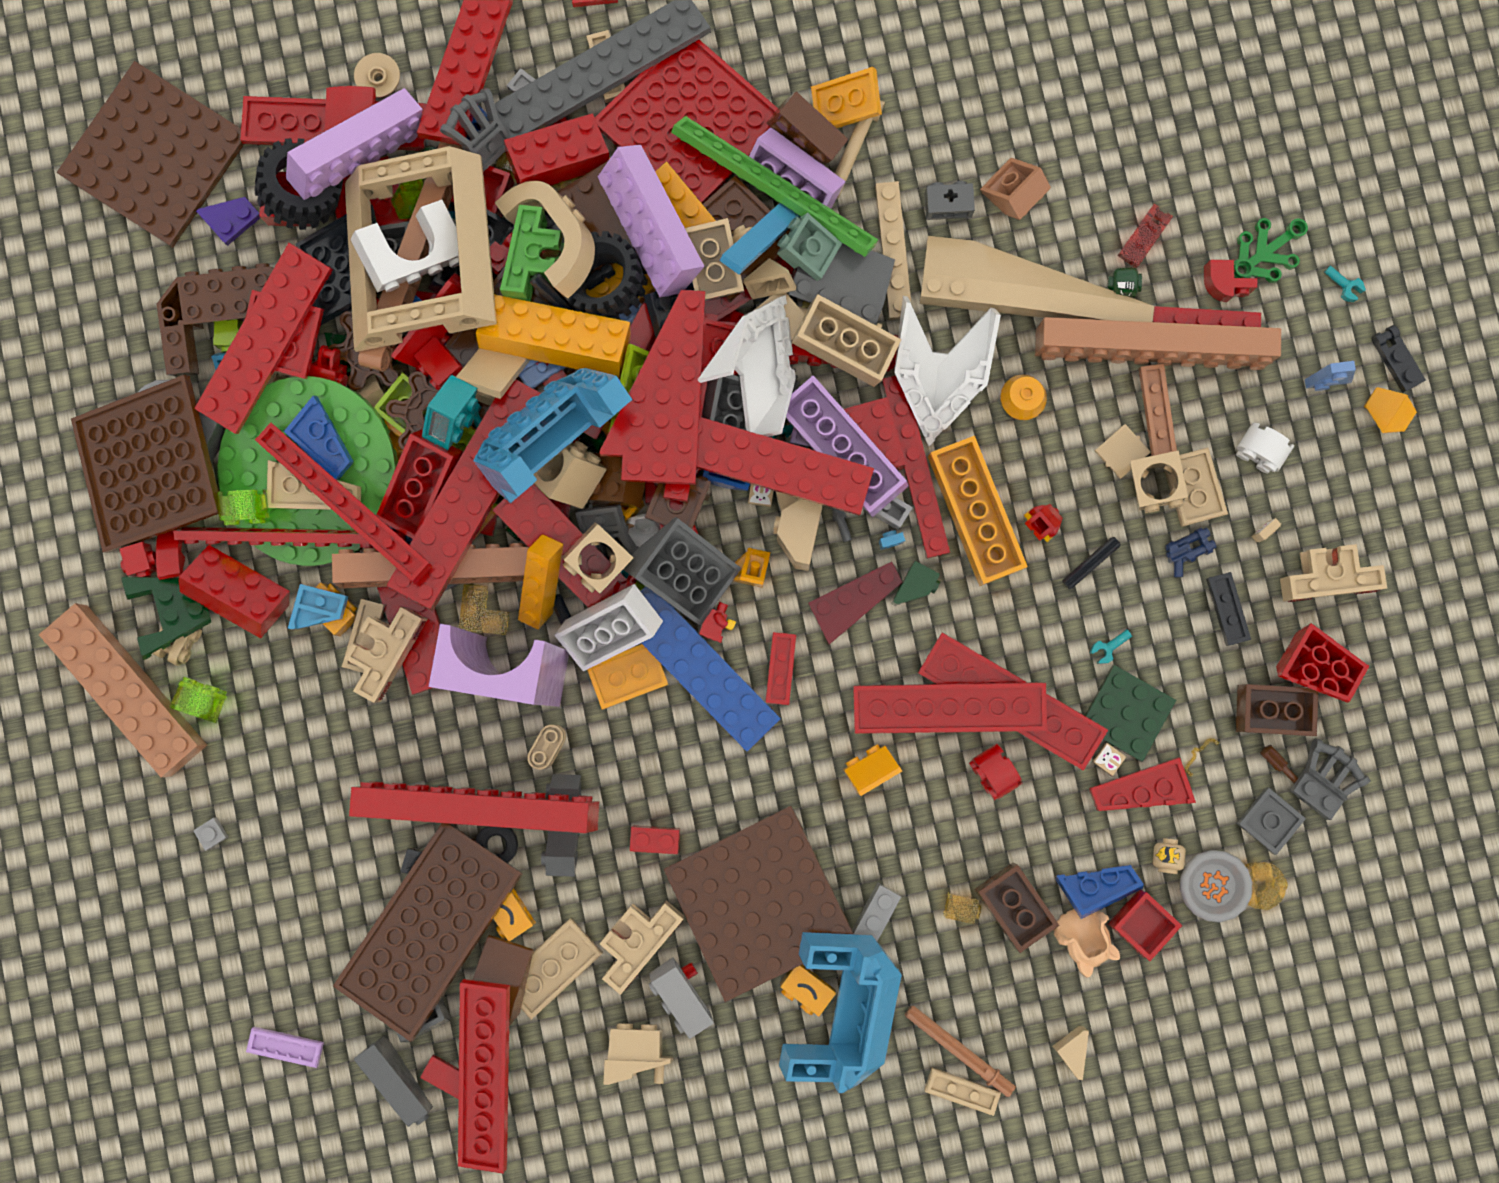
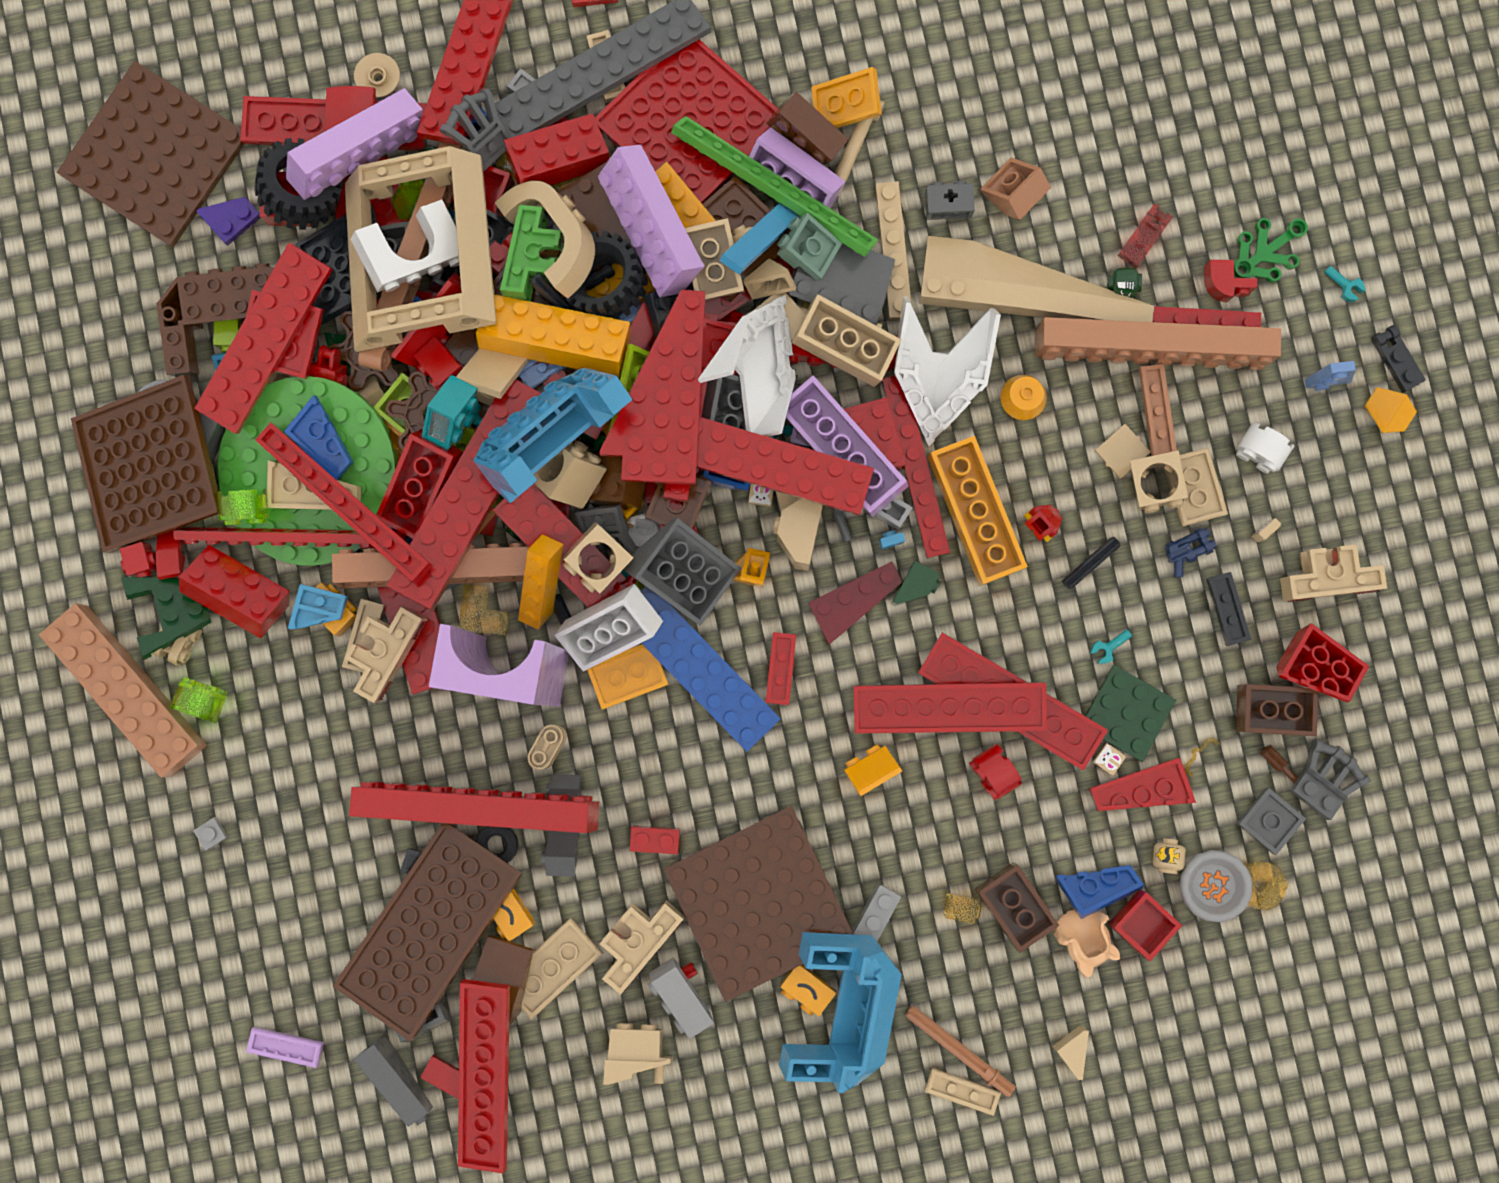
red piece [699,602,736,643] -> none

